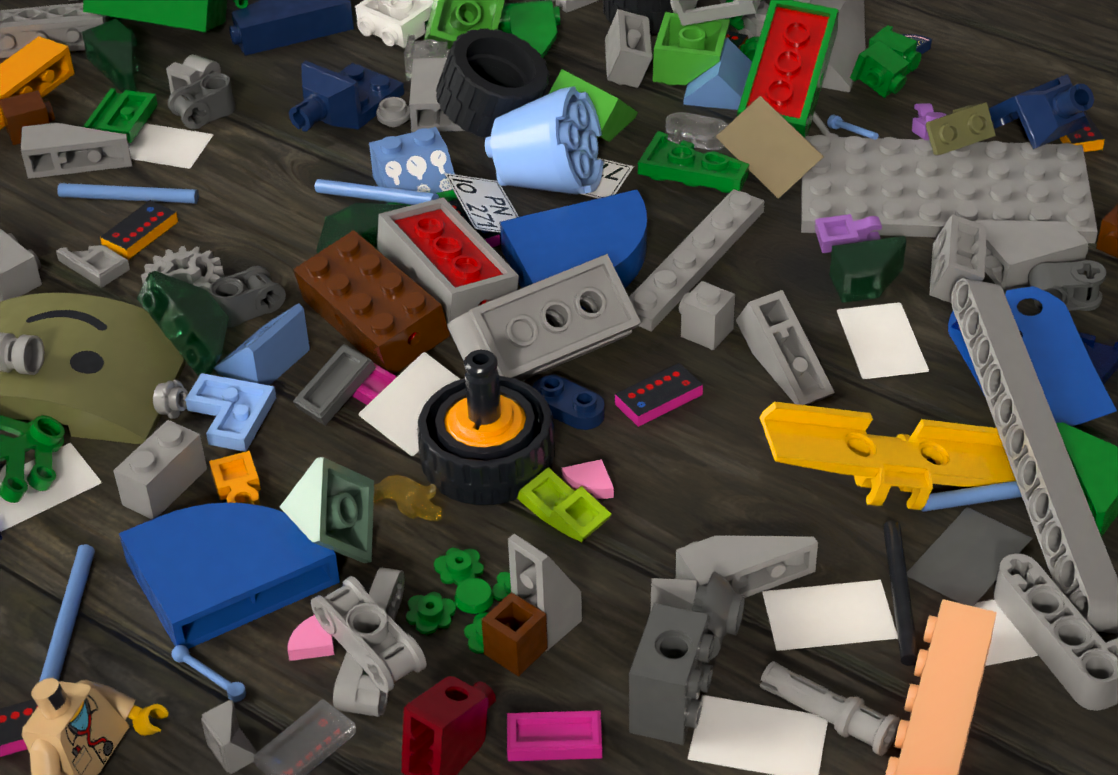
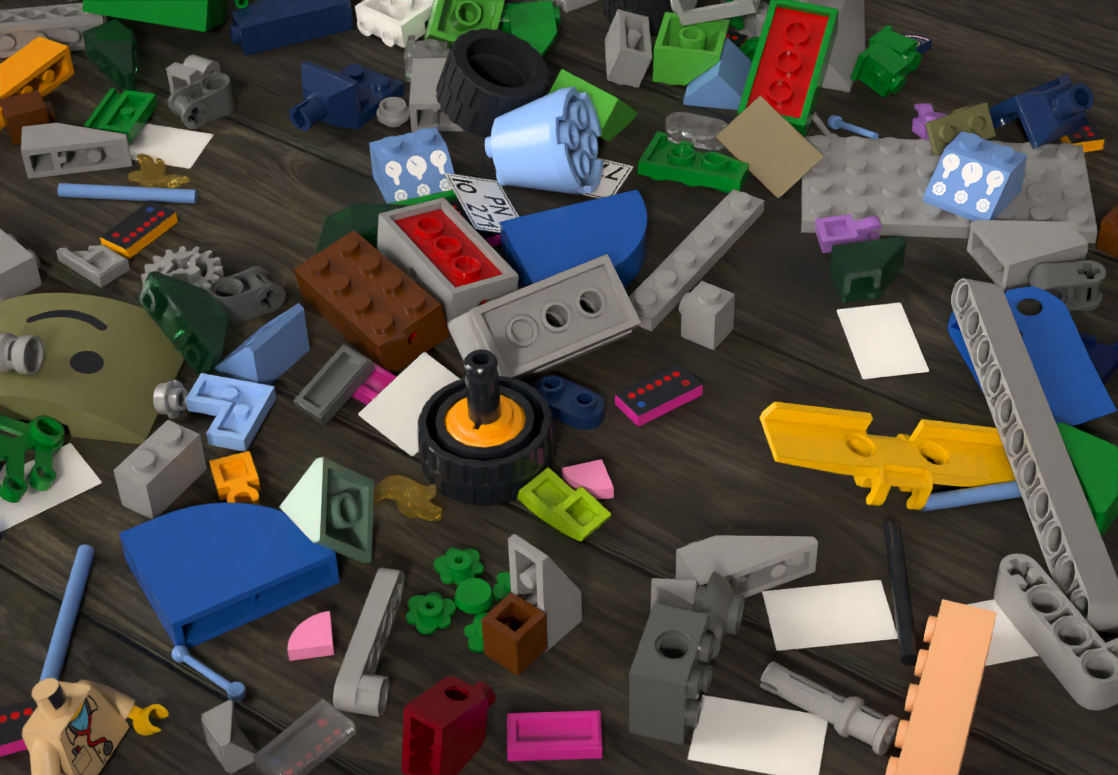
light grey piece [311,576,427,693] -> none
medium blue bar [314,179,439,205] -> none
light grey slope [736,290,835,405] -> none
dark grey sticker [907,507,1033,606] -> none
light grey brick [929,214,987,303] -> none
none -> clear yellow piece [128,154,190,189]
none -> medium blue slope [923,131,1027,221]

